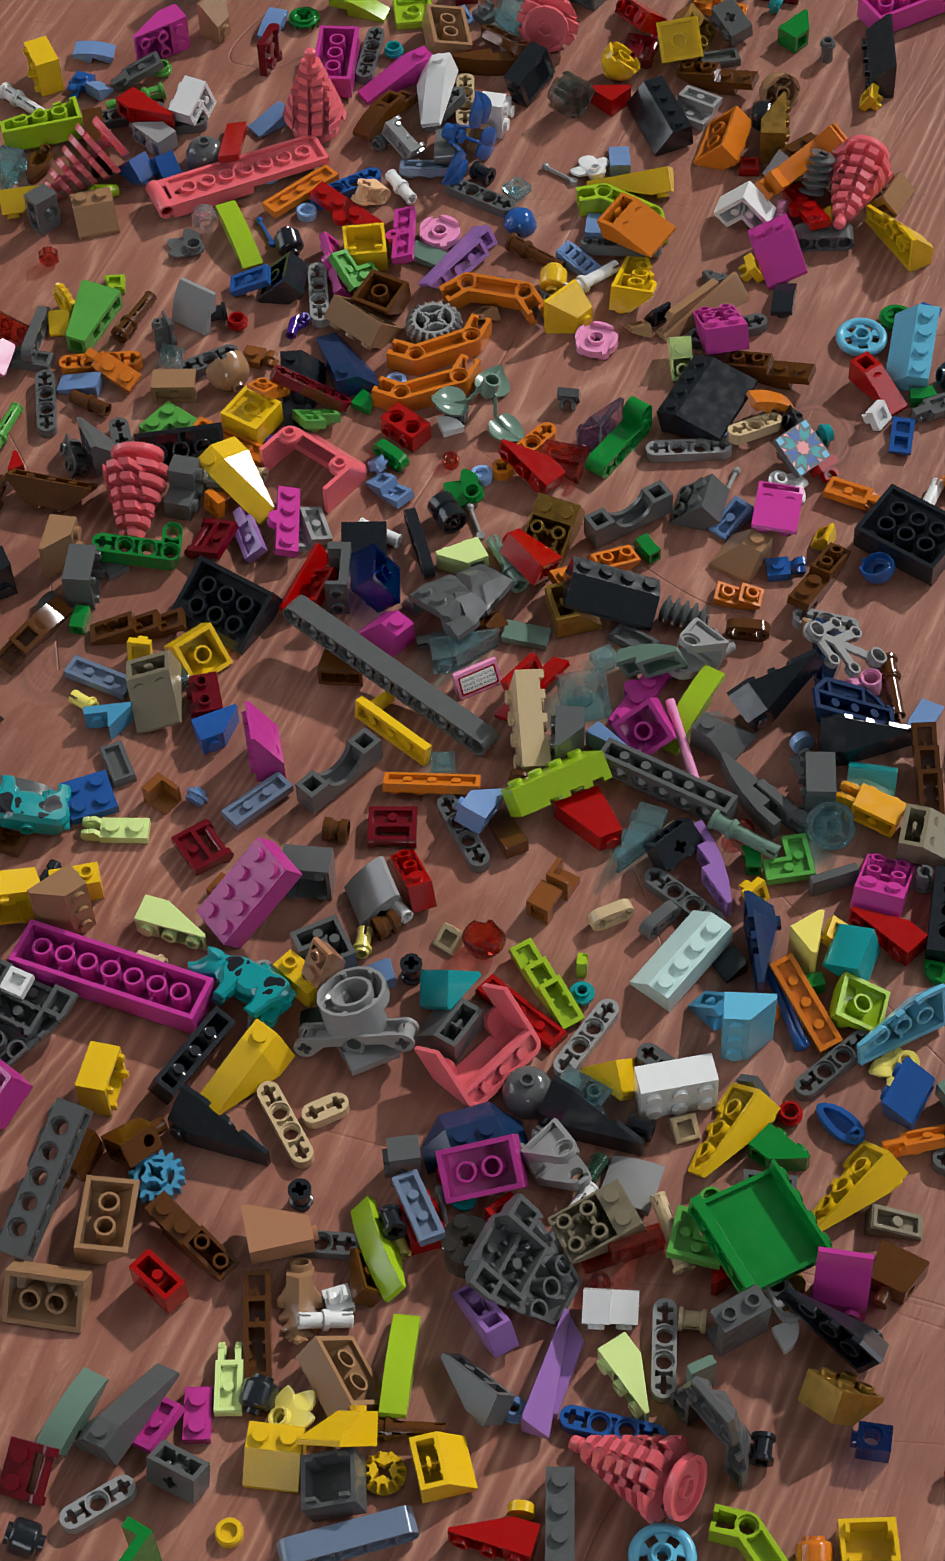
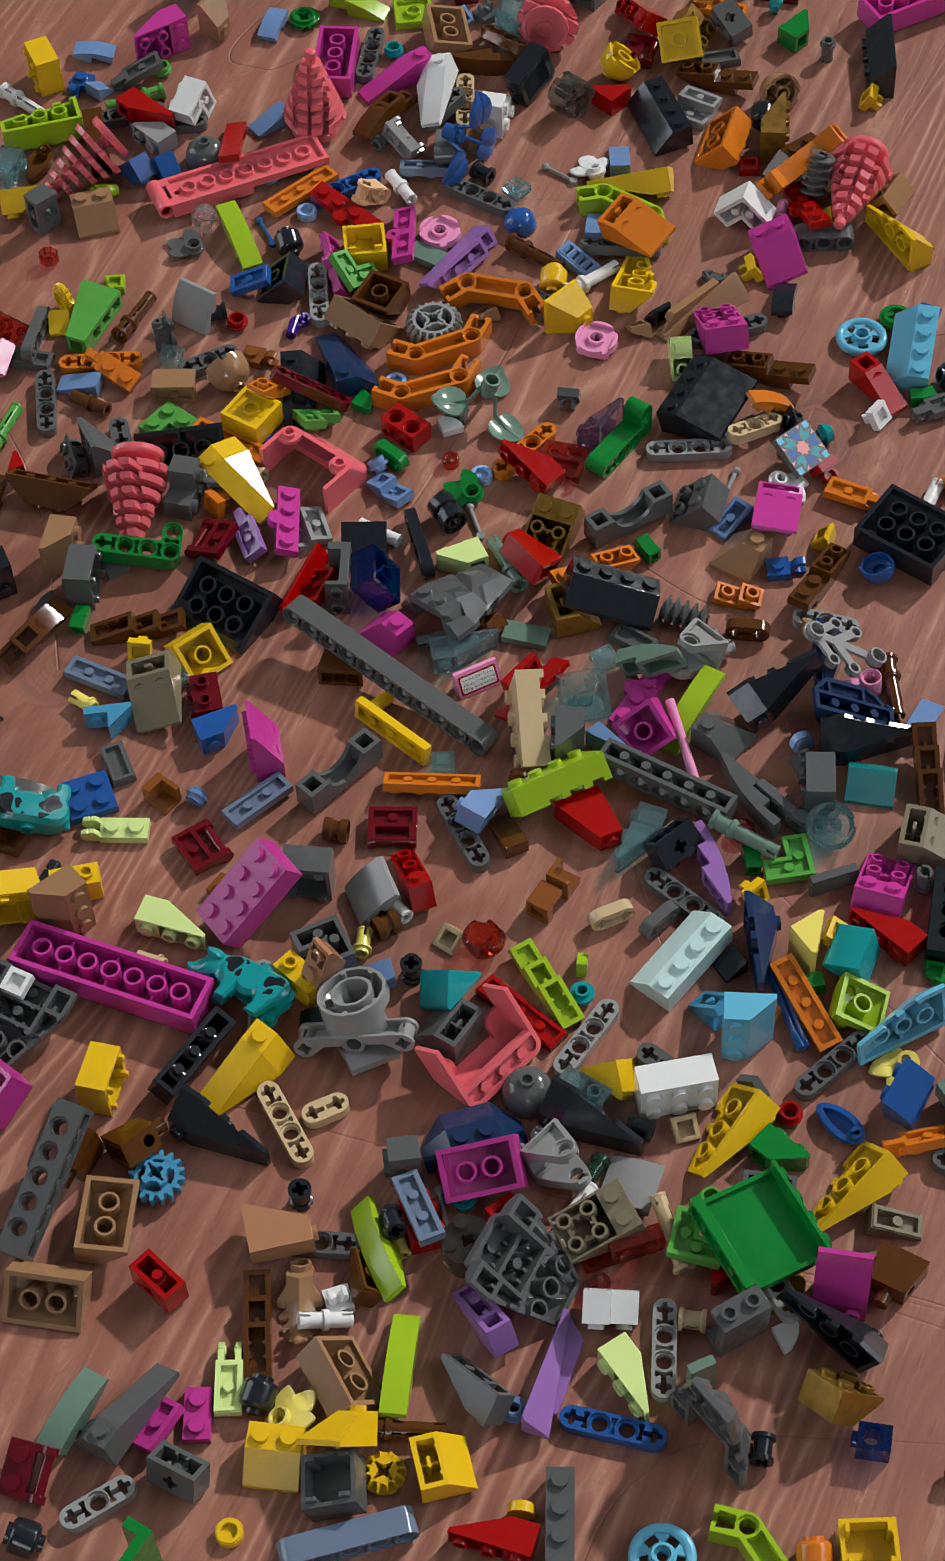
reddish brown slope [144,1190,240,1282] -> none
dark red plate [257,23,283,77] -> none
coral plant [568,1435,707,1524] -> none
light orange hinge [835,780,907,838] -> none
blue slope [888,416,915,455] -> none

